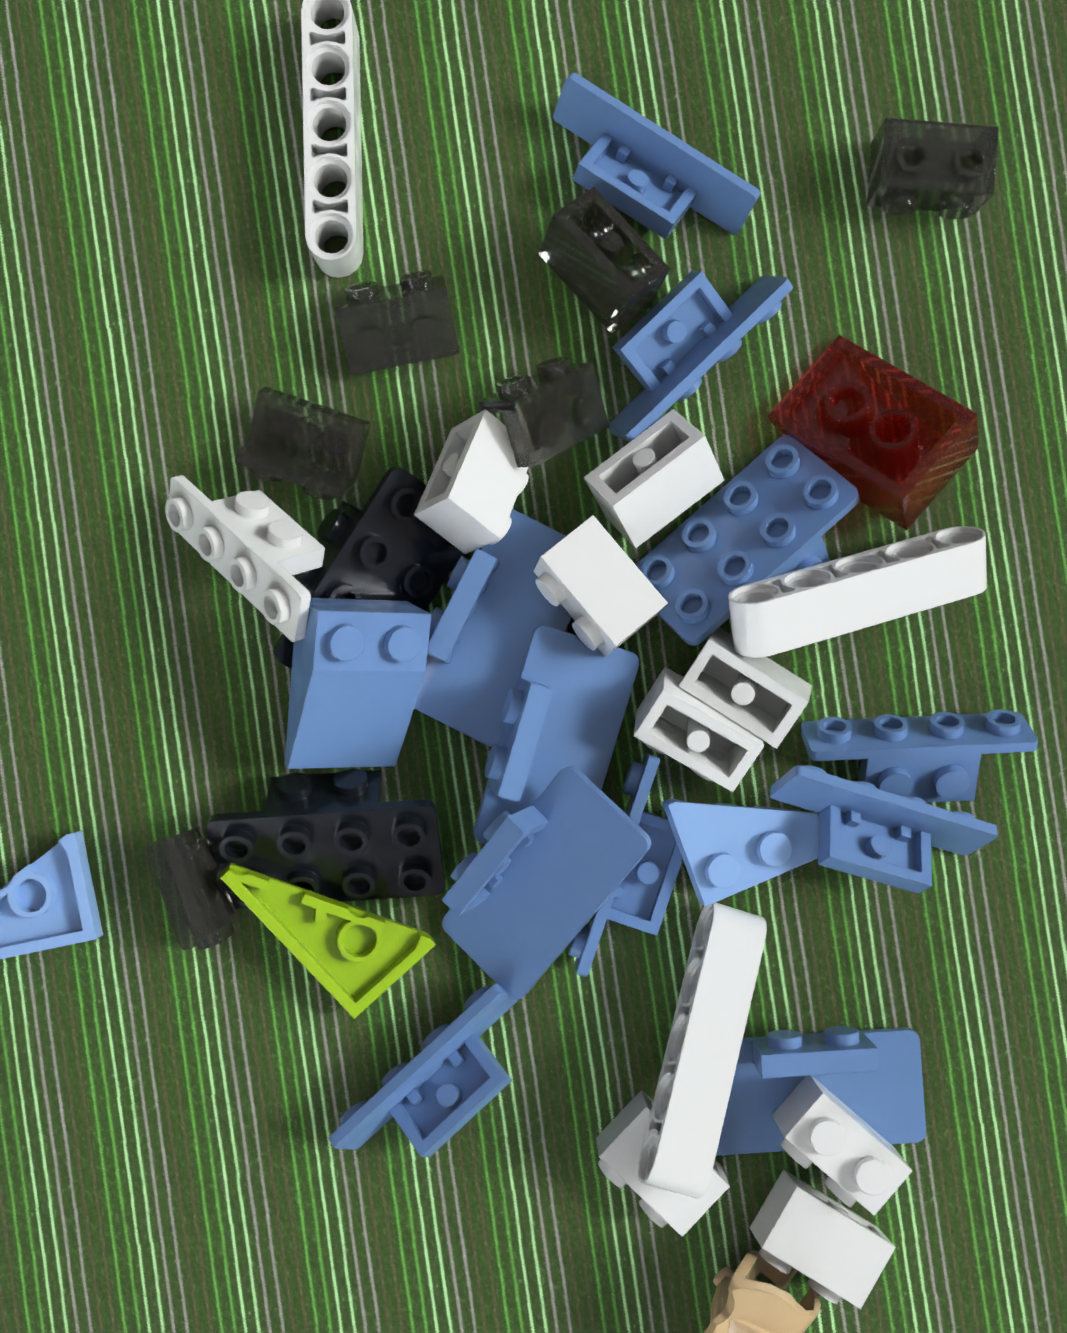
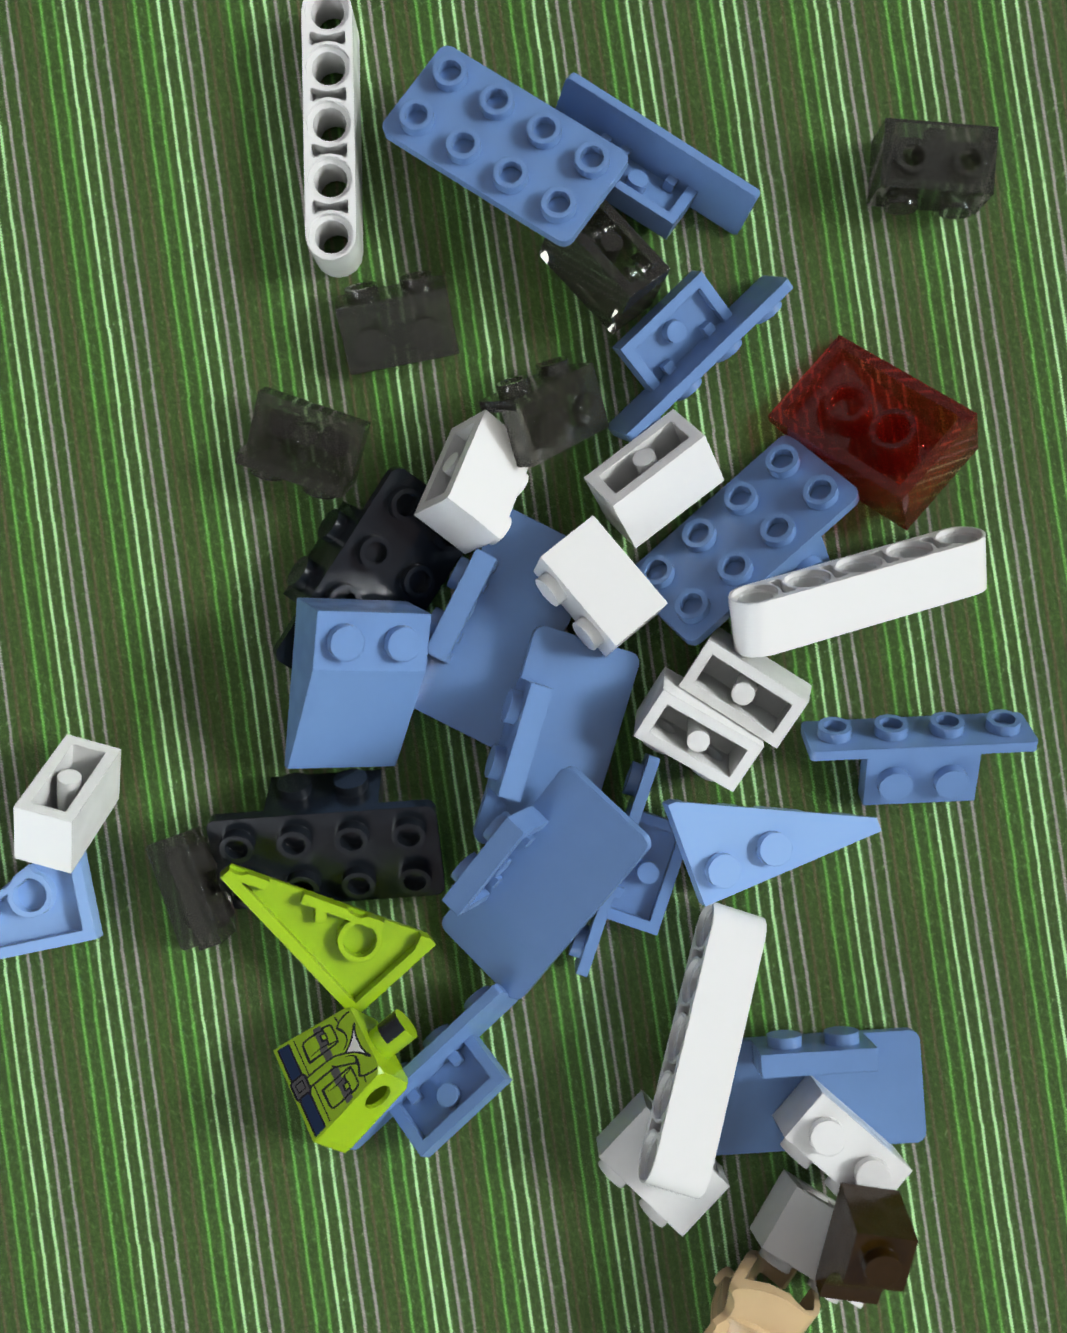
white bracket [165,475,325,642] -> none
medium blue bracket [770,765,998,894] -> none
none -> white brick [13,734,121,873]
none -> lime torso [273,1007,417,1153]
none -> medium blue bracket [382,46,628,247]
none -> dark brown arch [815,1183,918,1305]

